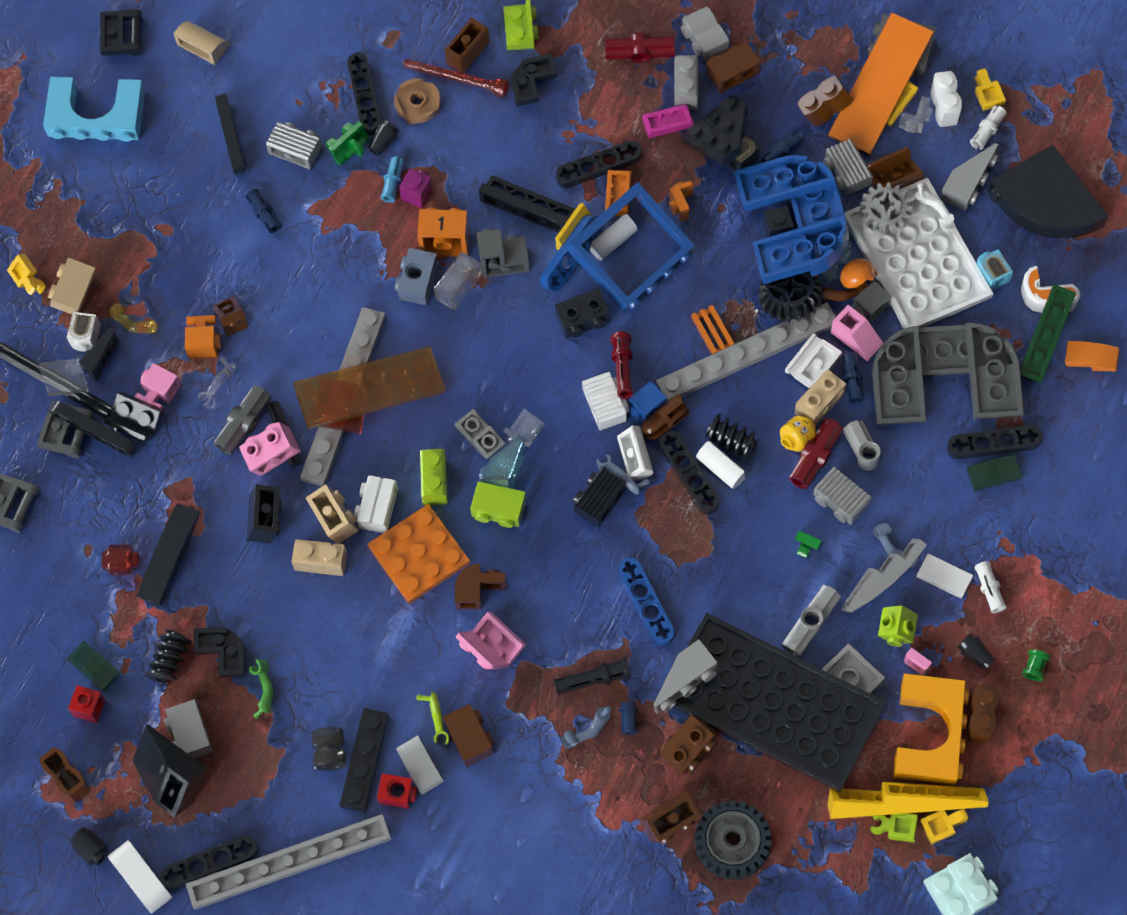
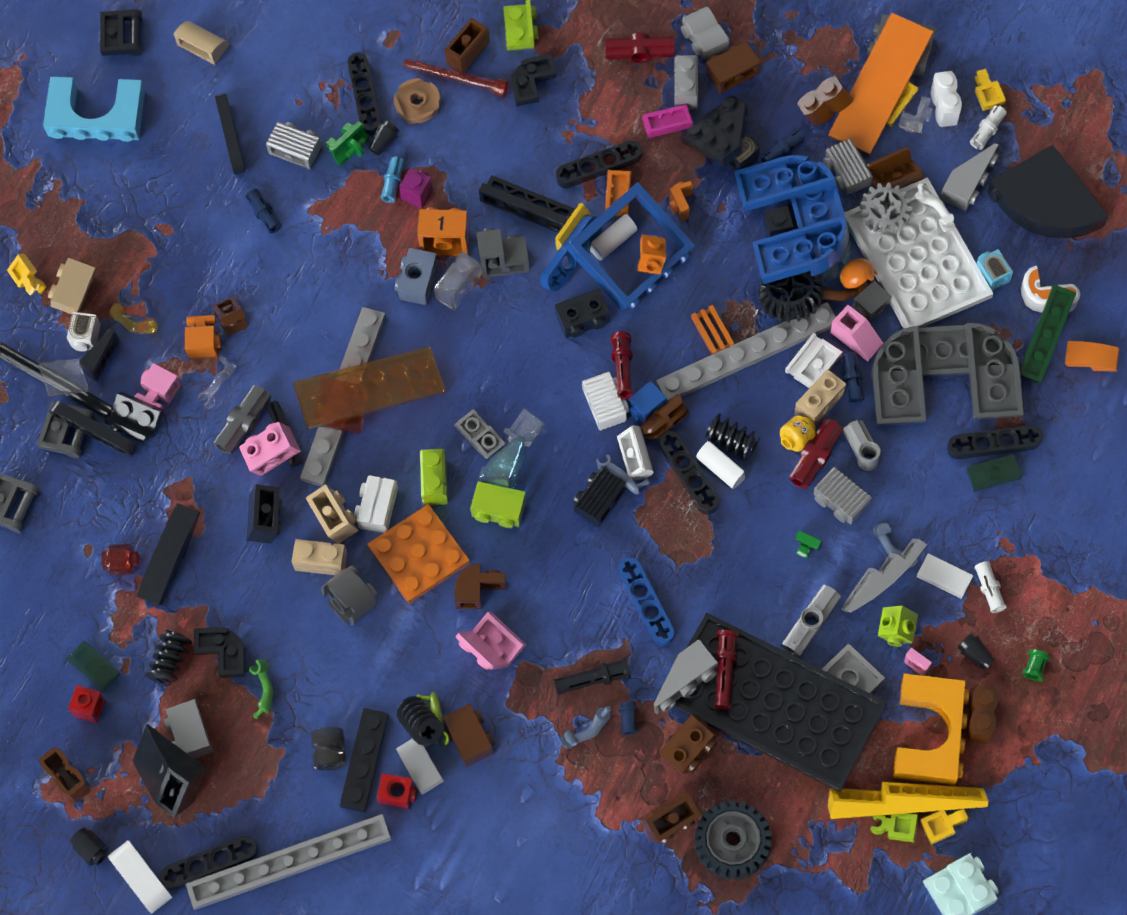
none -> dark grey brick [321,566,377,626]
none -> black piece [397,696,444,746]
none -> orange bracket [637,234,666,275]
none -> dark red pin [715,630,739,709]

